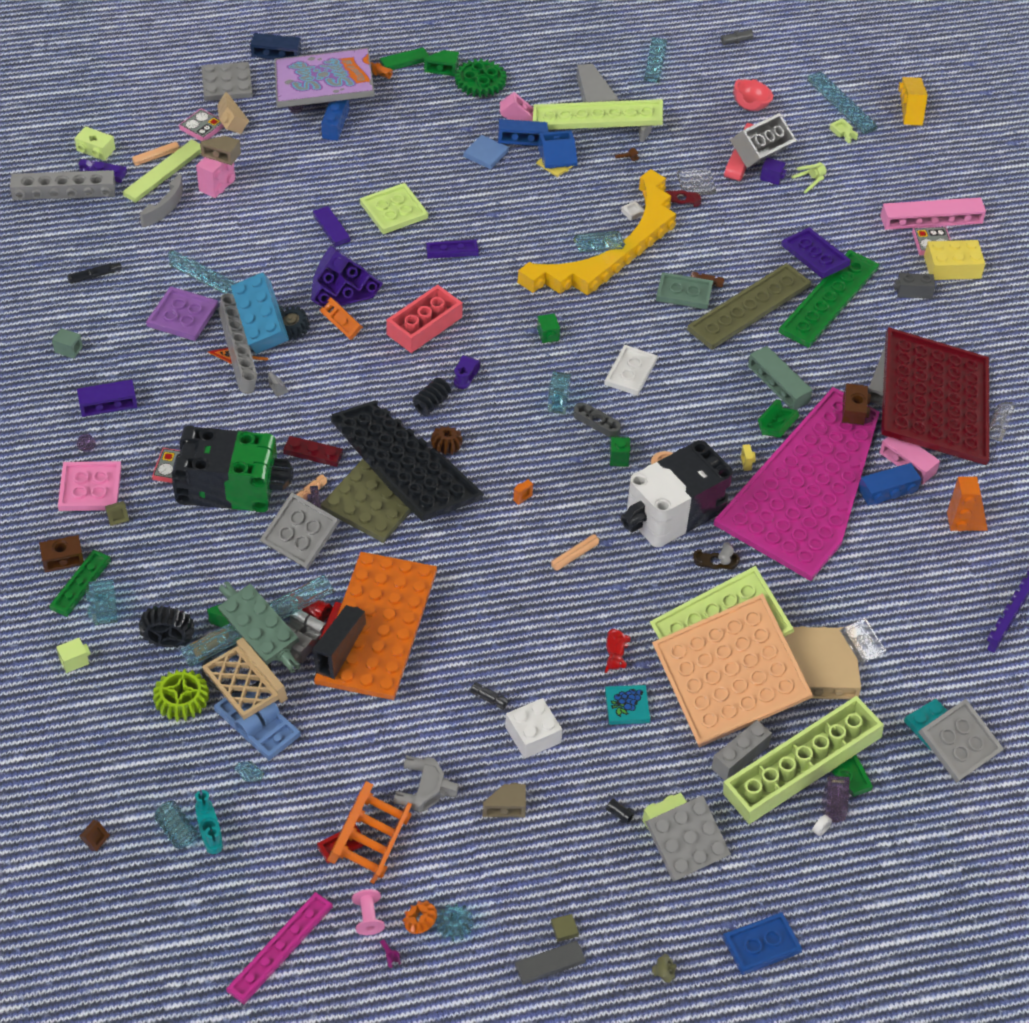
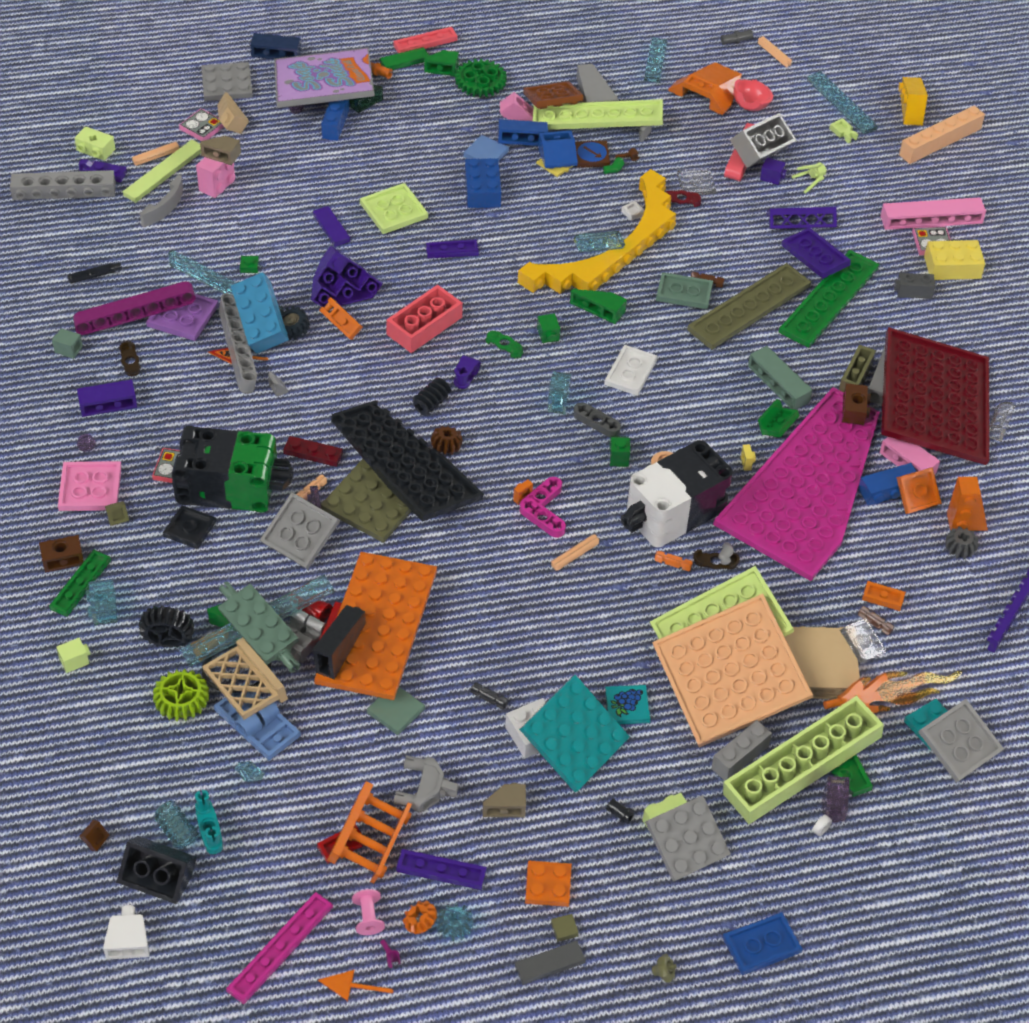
red animal [604,629,631,673] -> none
none -> magenta beam [73,281,196,335]
none -> white torso [103,905,150,960]
none -> black slope [116,836,197,904]
none -> dark brown piece [119,341,141,377]
none -> black tile [163,505,216,549]
none -> green plate [240,256,259,273]
none -> orange piece [318,969,394,1001]
none -> clear green slope [349,85,383,113]
none -> sand green tile [367,687,425,735]
none -> coral plate [394,27,457,53]
none -> dark purple plate [396,849,487,890]
none -> blue brick [465,158,501,208]
none -> green piece [486,331,523,359]
none -> teal plate [519,675,630,792]
none -> dark pink beam [520,477,566,538]
none -> dark orange plate [523,81,583,109]
none -> orange plate [525,860,571,907]
none -> green slope [570,289,627,324]
none -> tile [575,141,610,168]
none -> green arm [603,157,624,174]
none -> orange axle [655,550,693,571]
none -> orange wedge [668,62,742,115]
none -> light nougat axle [758,36,792,67]
none -> dark purple fence [767,207,837,229]
none -> piece [823,670,962,713]
none -> olive brick [839,345,876,392]
none -> axle [858,606,894,635]
none -> orange plate [862,581,906,611]
none -> orange tile [896,467,942,514]
none -> light nougat brick [899,106,985,164]
none -> dark grey gear [945,526,979,559]

